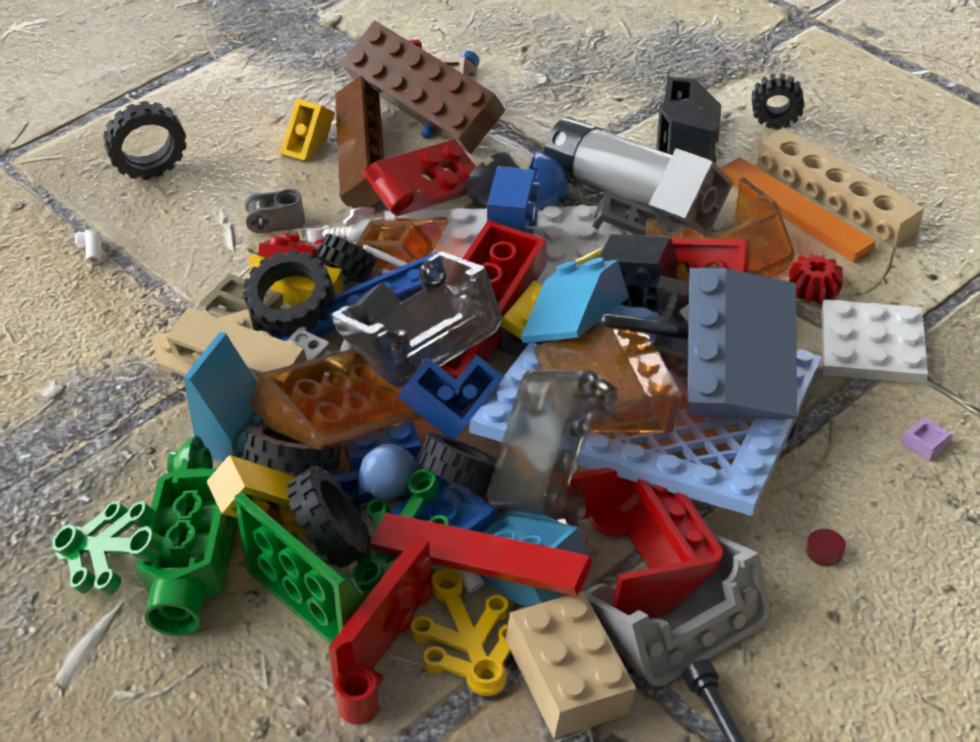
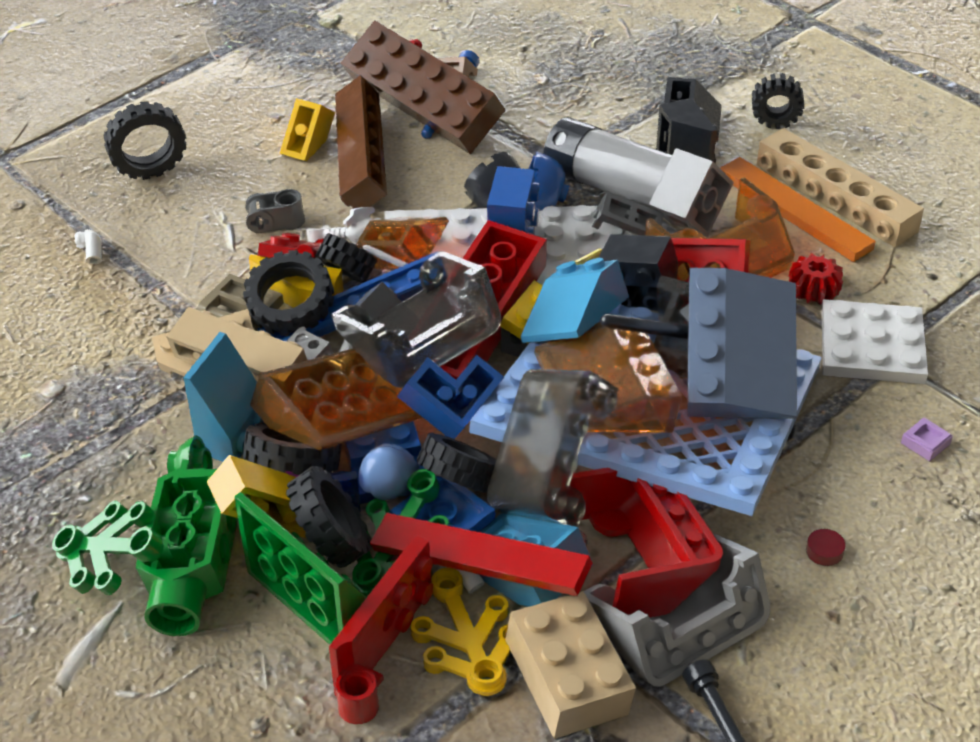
red hinge [362,139,477,217] -> none

